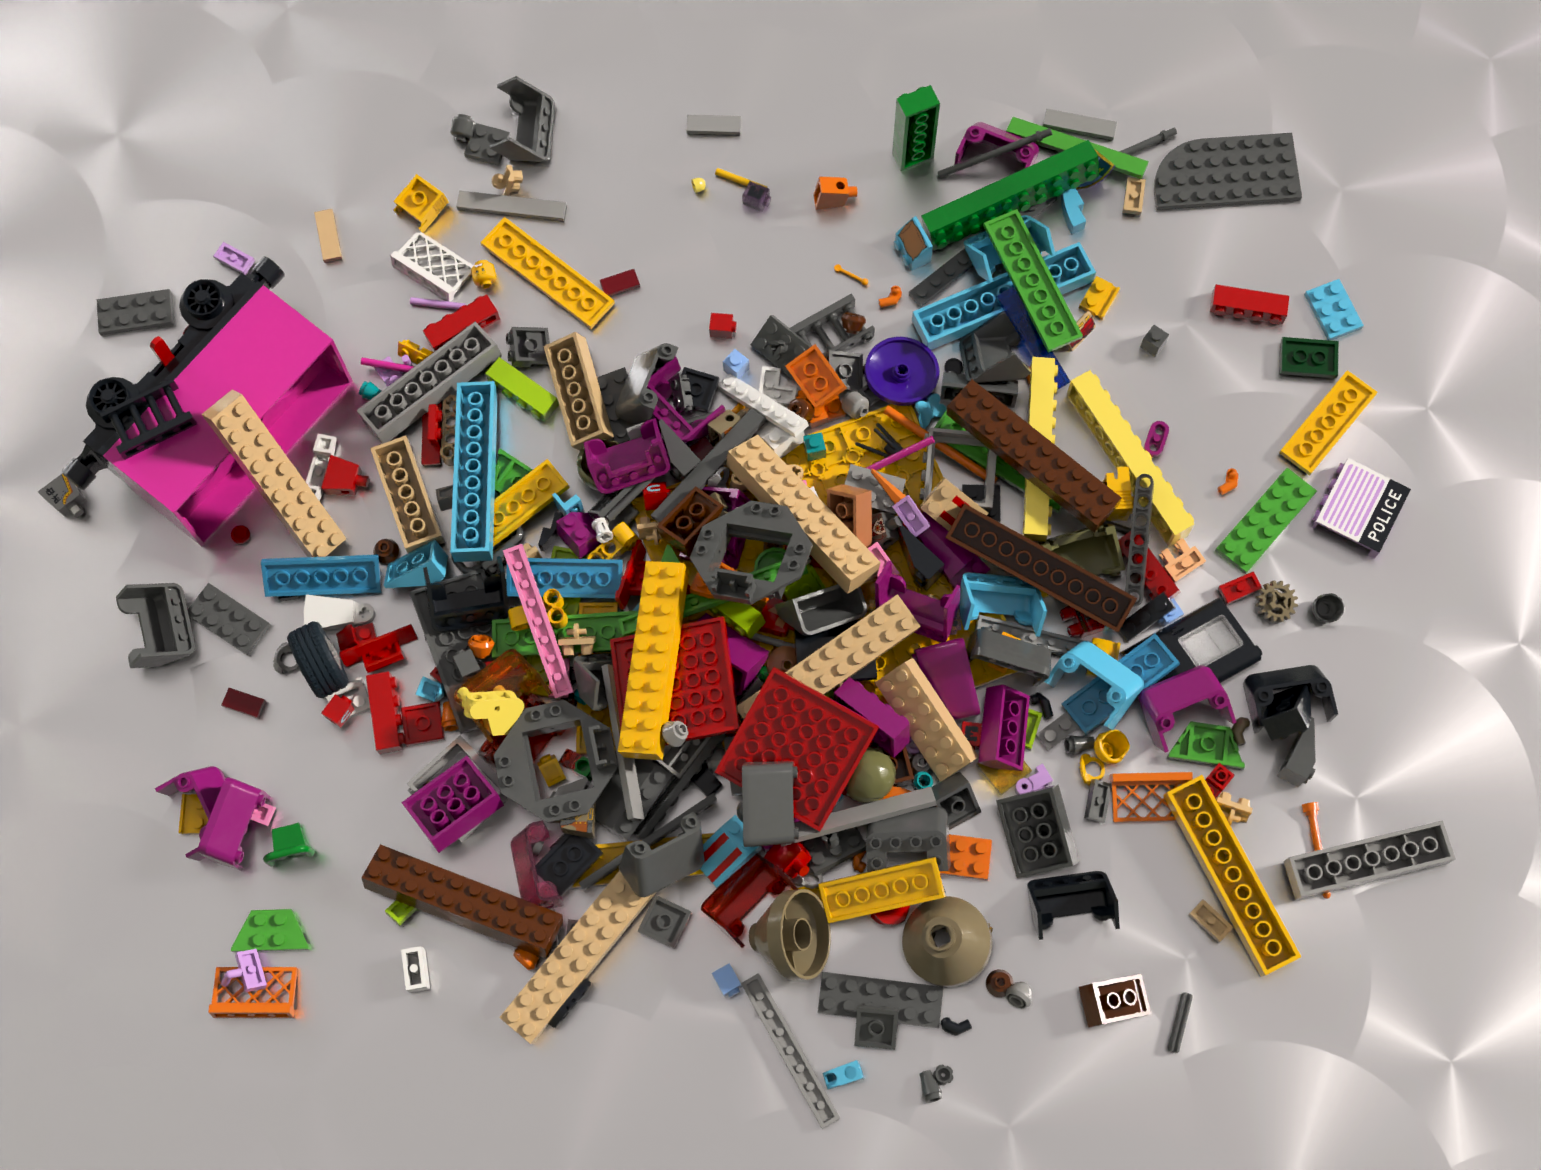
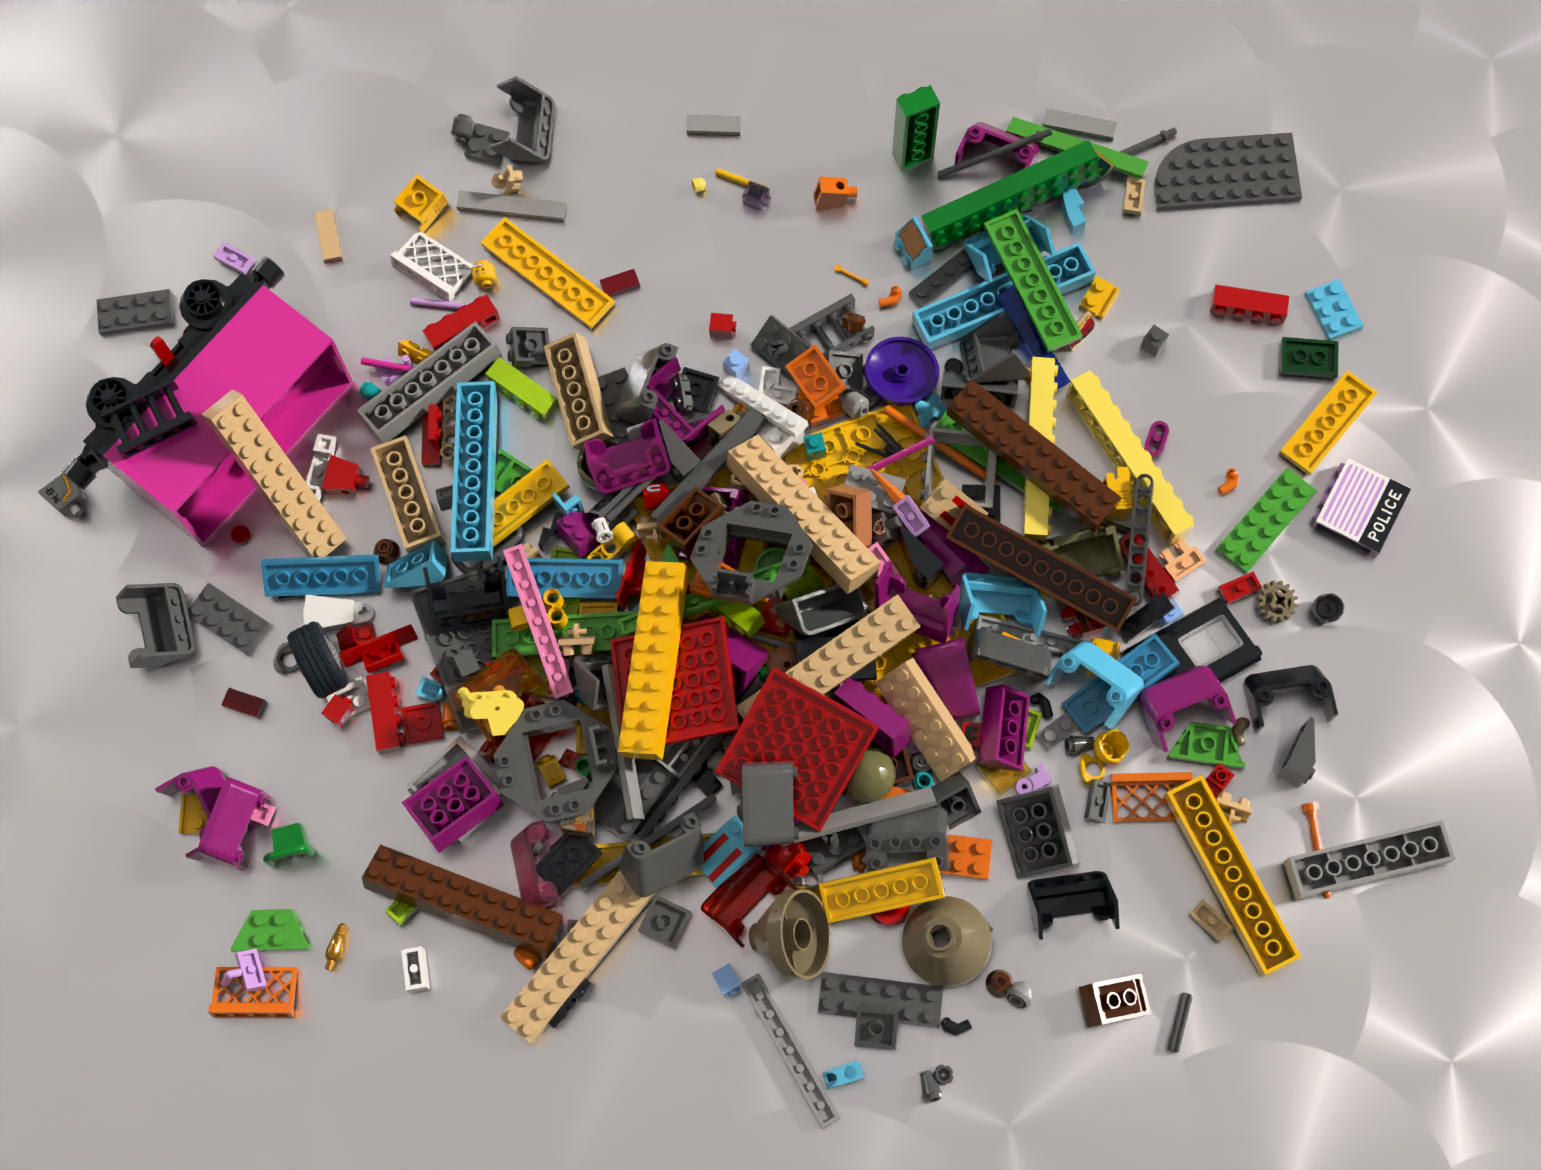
orange cone [468,634,495,659] -> none
light grey cone [662,721,688,747] -> none
light grey piece [707,467,730,488] -> none
black slope [1261,683,1312,741] -> none
none -> pearl gold piece [325,923,346,971]

